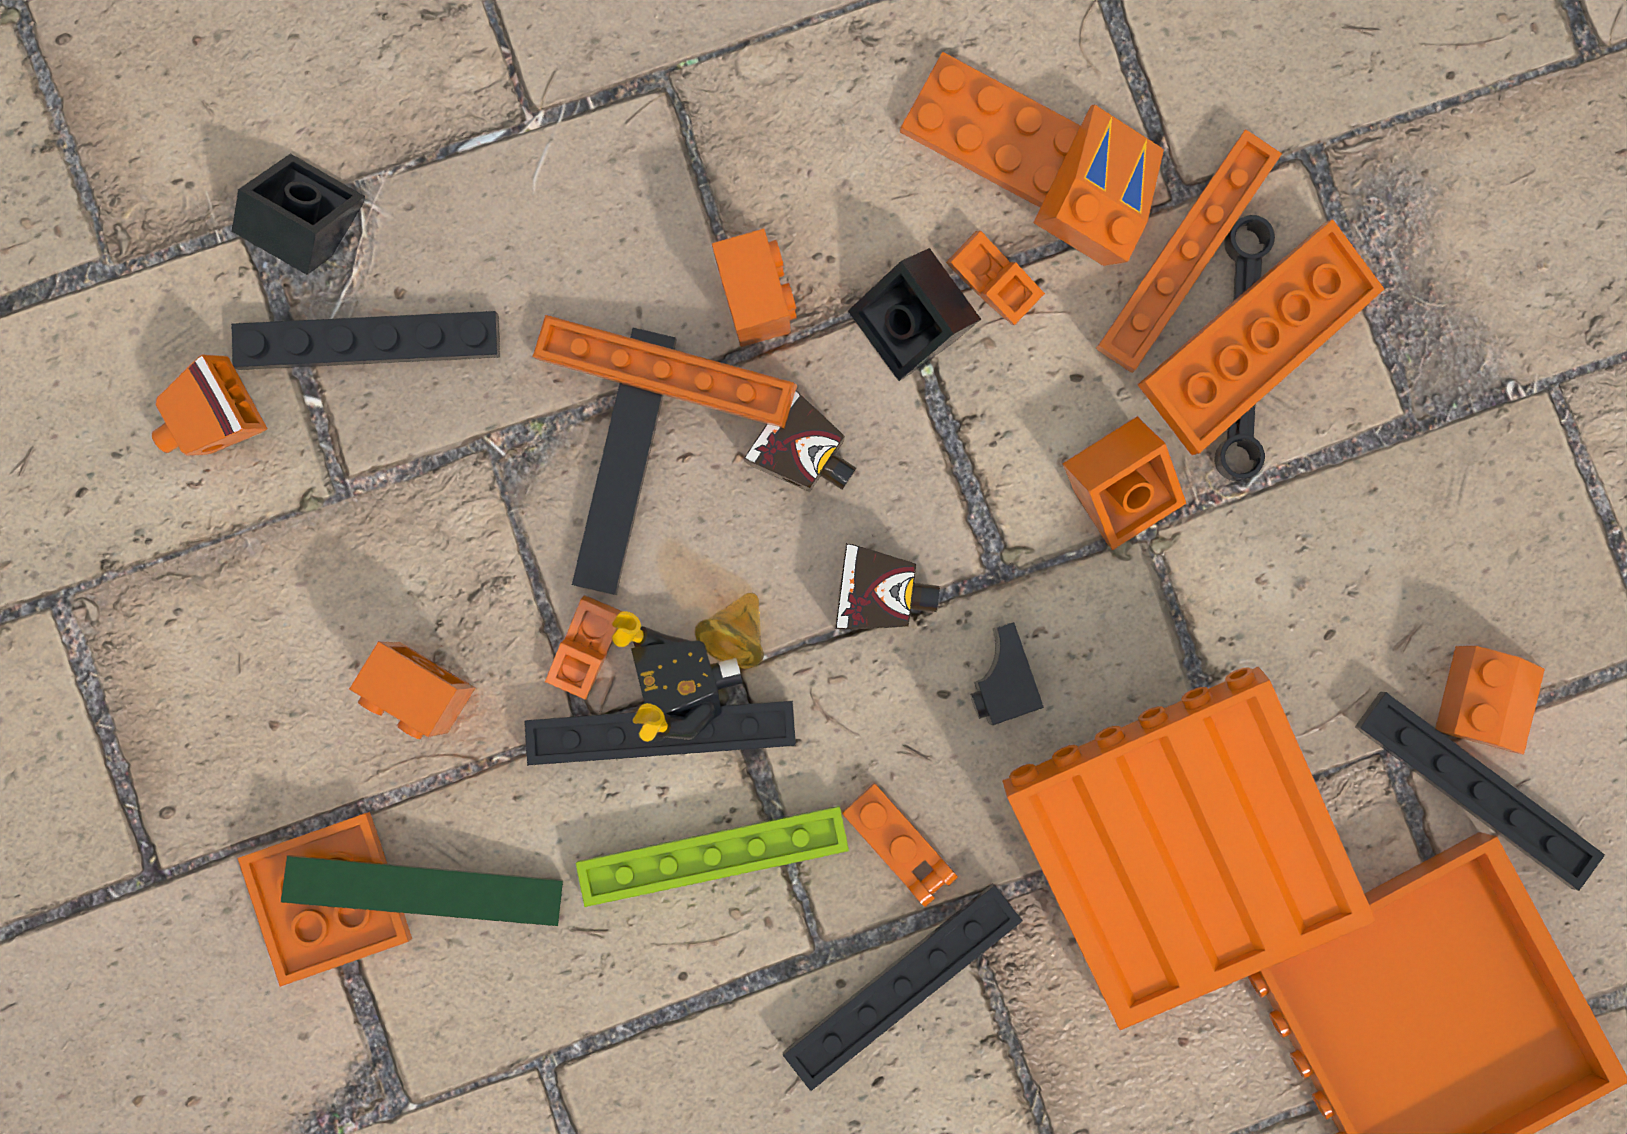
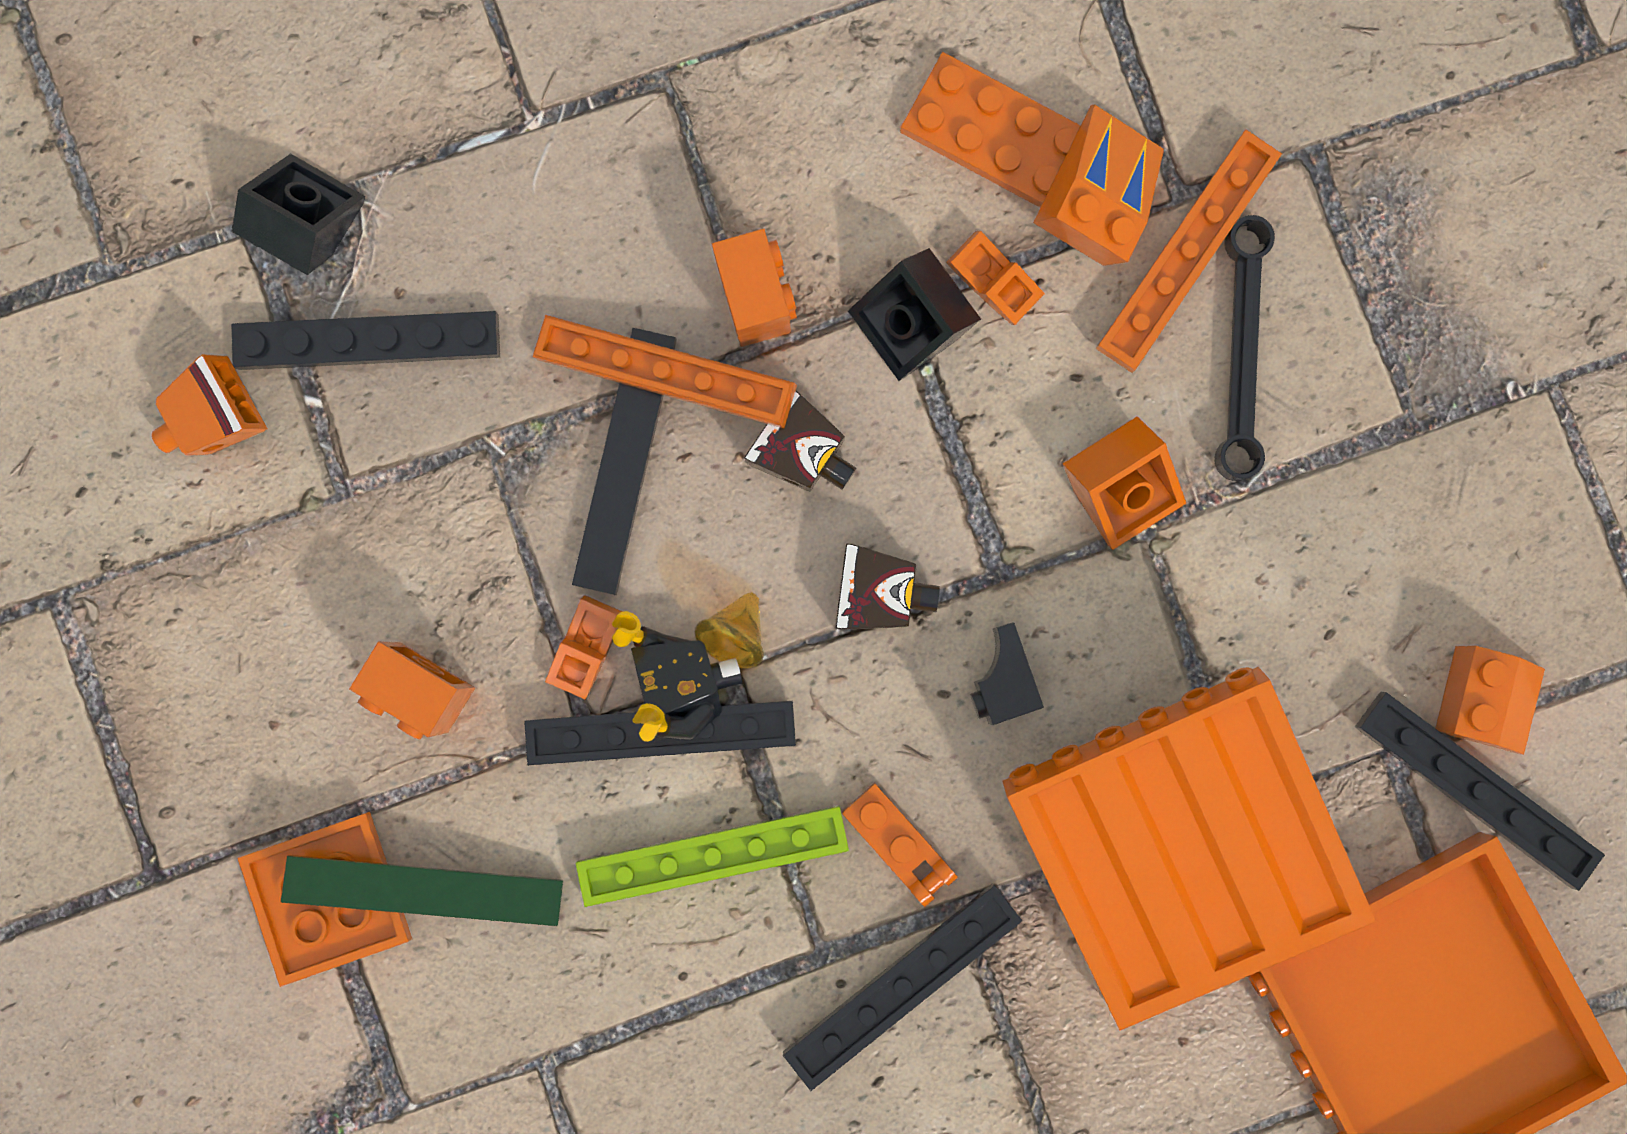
orange plate [1137,219,1385,455] -> none

